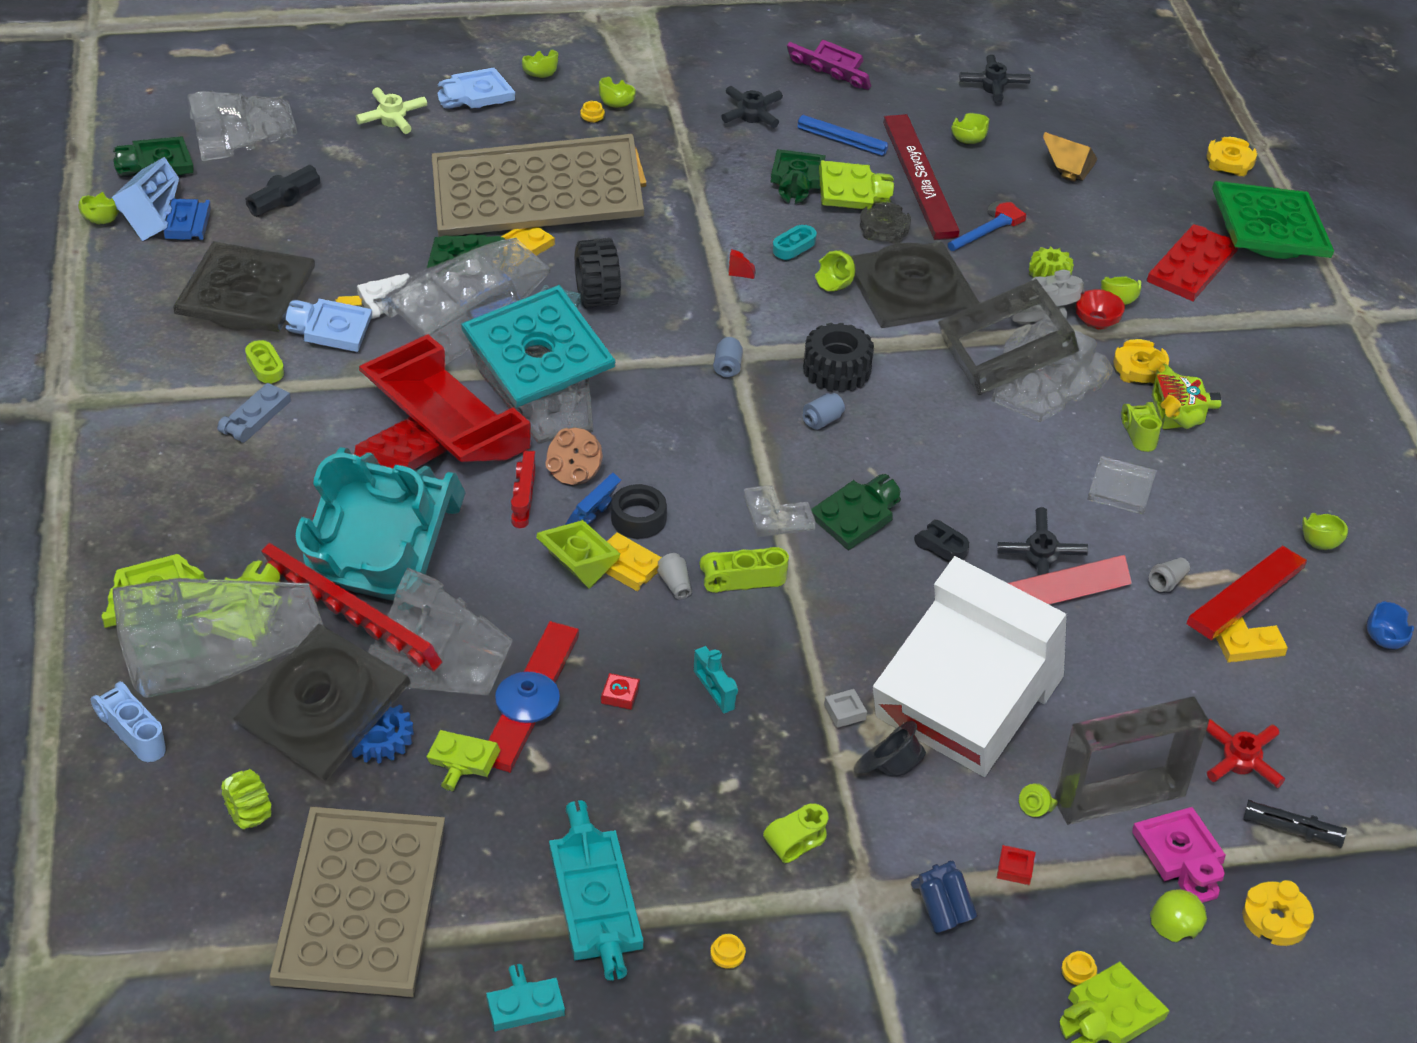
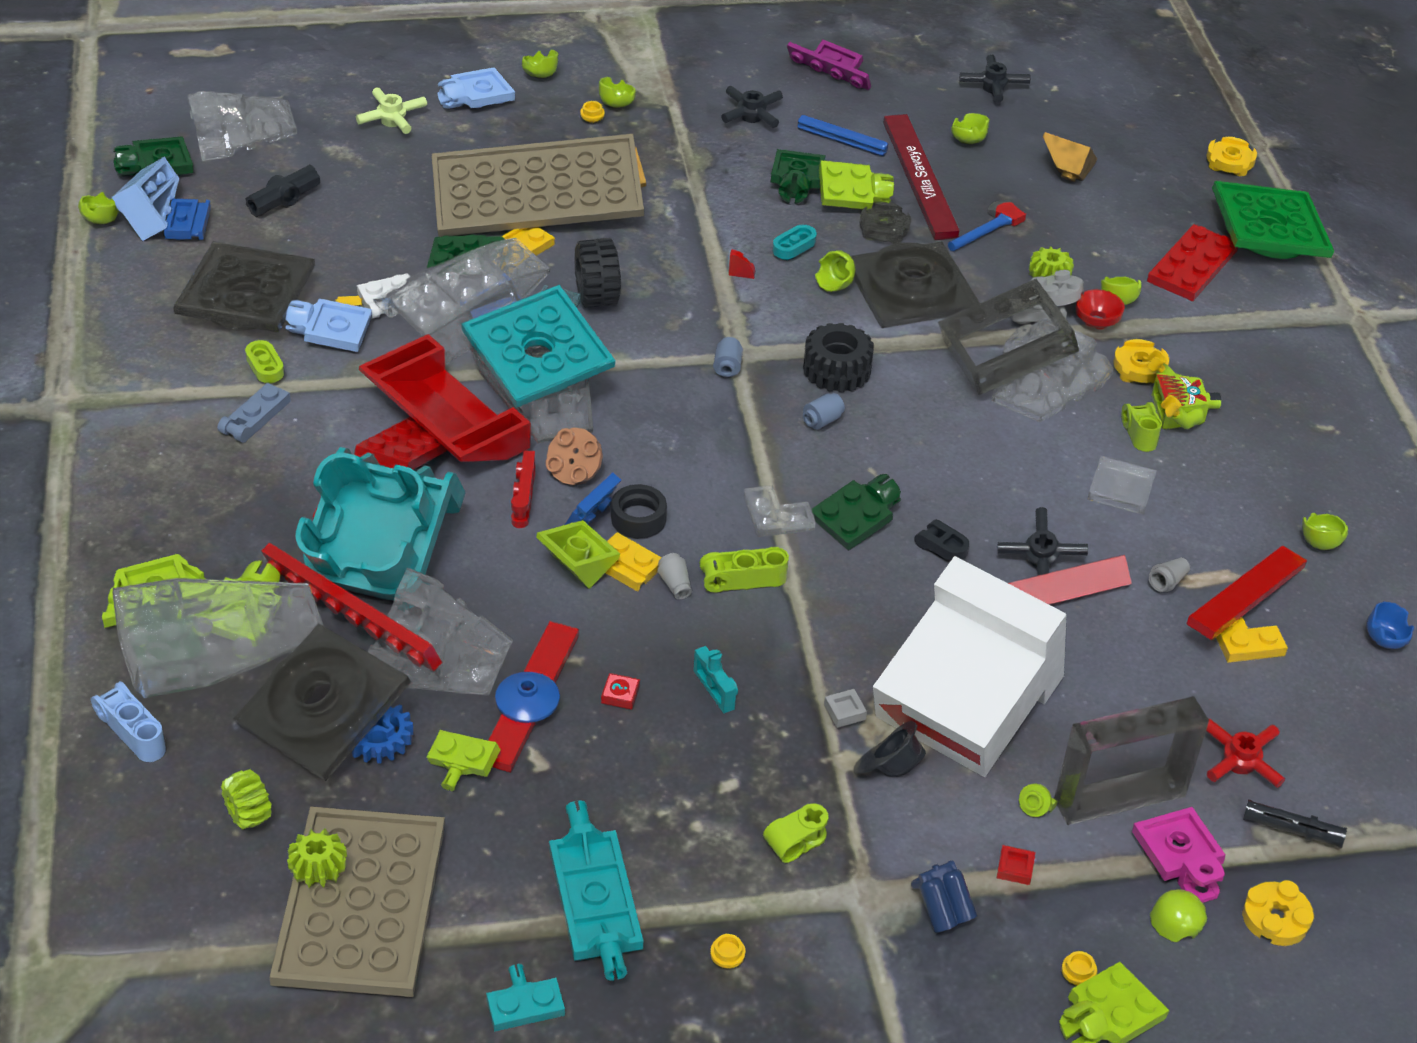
none -> lime gear [287,828,347,888]

